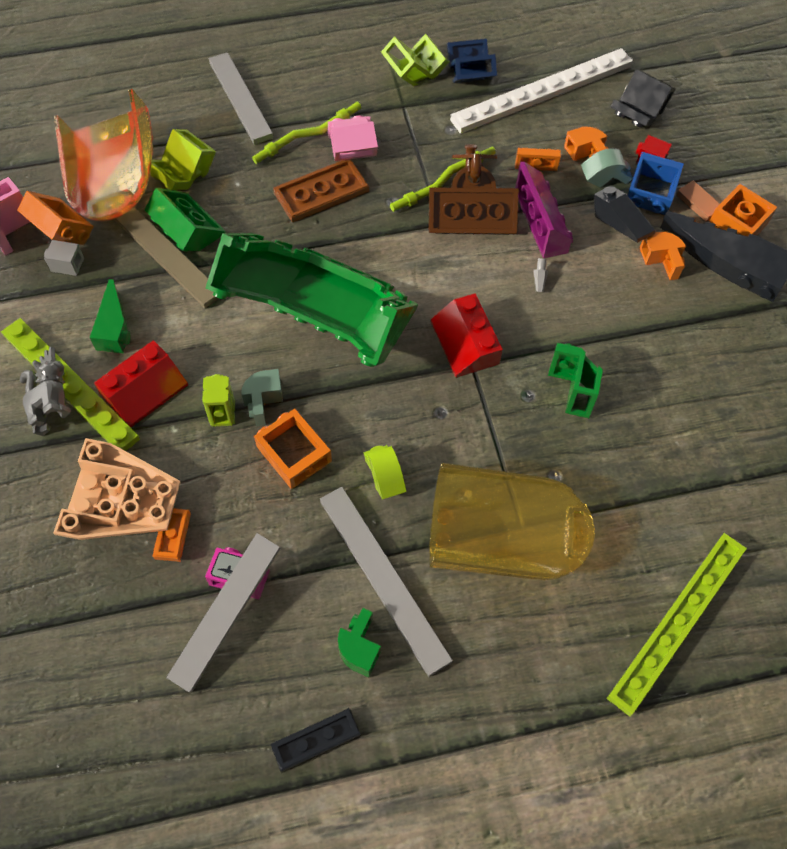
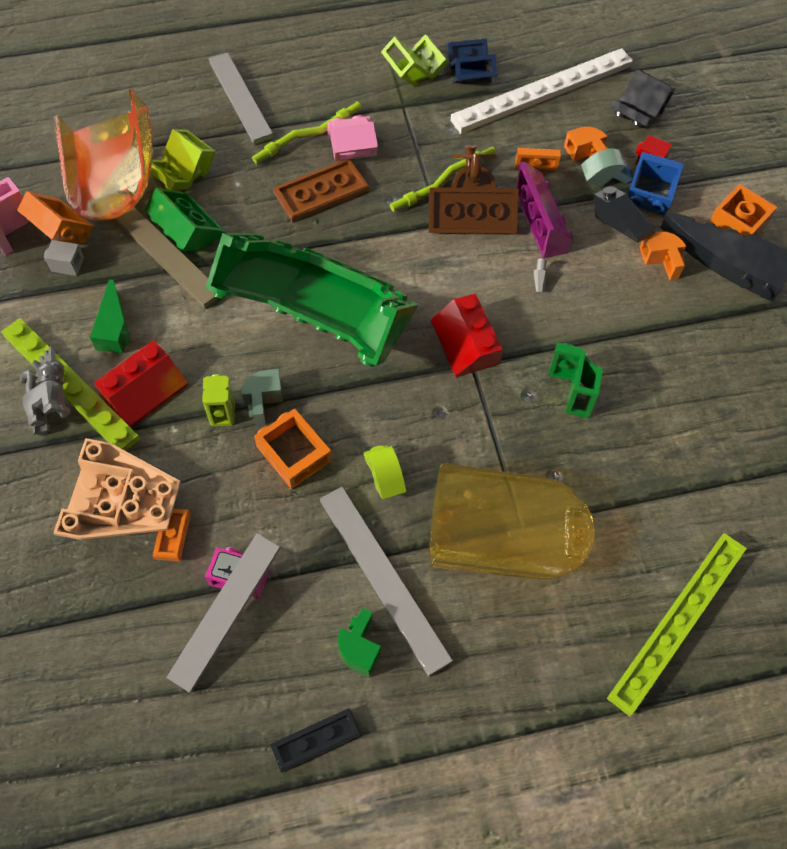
nougat tile [676,180,720,222] -> none

